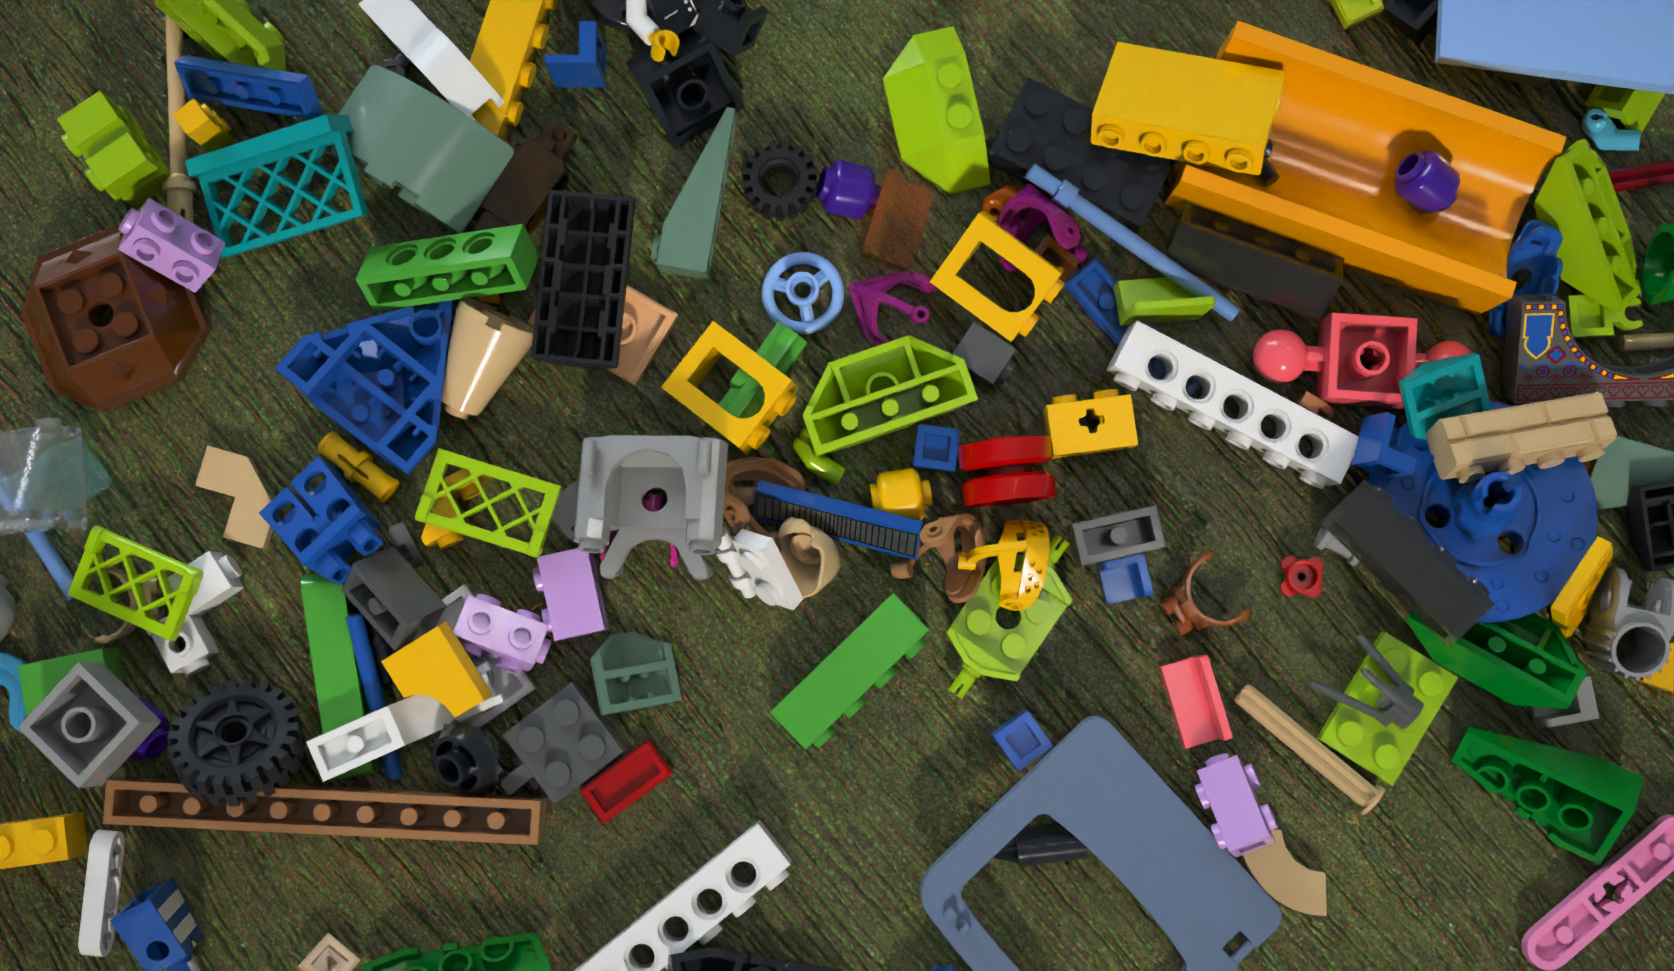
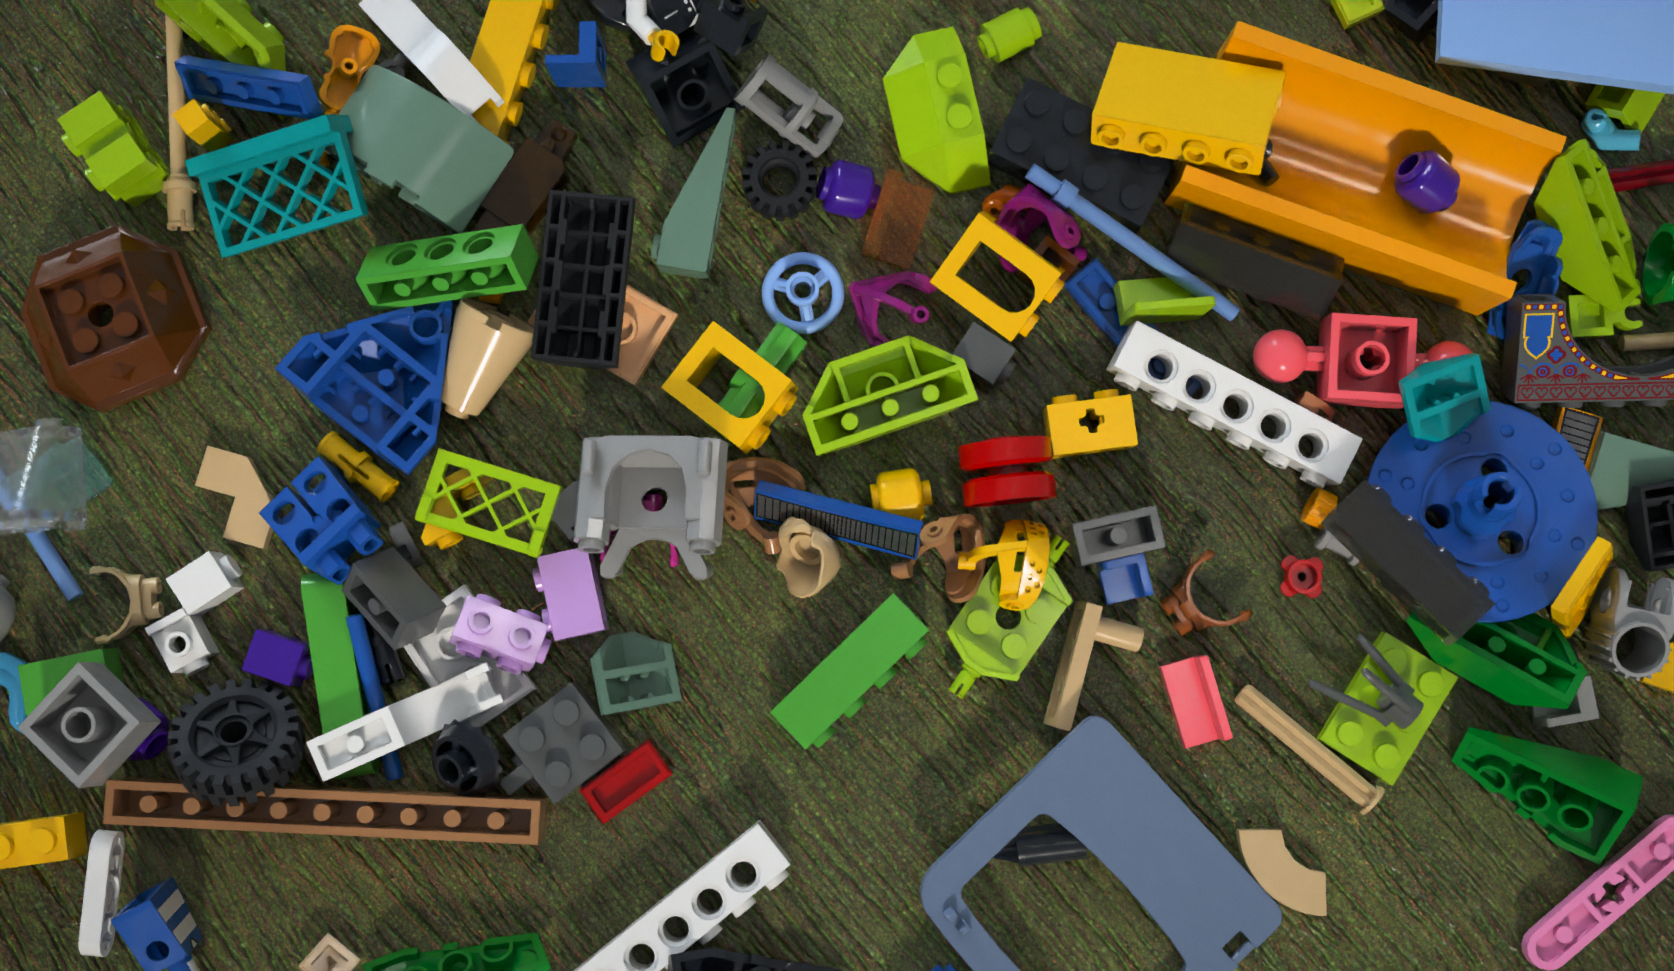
lime window [67,525,204,641] -> none
lavender brick [118,198,225,293] -> none
yellow tile [381,621,493,717] -> none
white plate [715,527,804,610] -> none
lime arm [793,428,845,485] -> none
blue tile [913,424,960,473] -> none
blue panel [989,709,1053,772] -> none
lavender brick [1195,753,1278,858] -> none
blue panel [1352,412,1417,479] -> none
tan brick [1426,392,1617,483] -> none
none -> dark purple brick [241,629,313,686]
none -> light orange piece [318,25,380,167]
none -> light grey piece [734,53,843,158]
none -> lime brick [977,7,1042,63]
none -> tan piece [1043,601,1144,731]
none -> light orange axle [1301,487,1338,529]

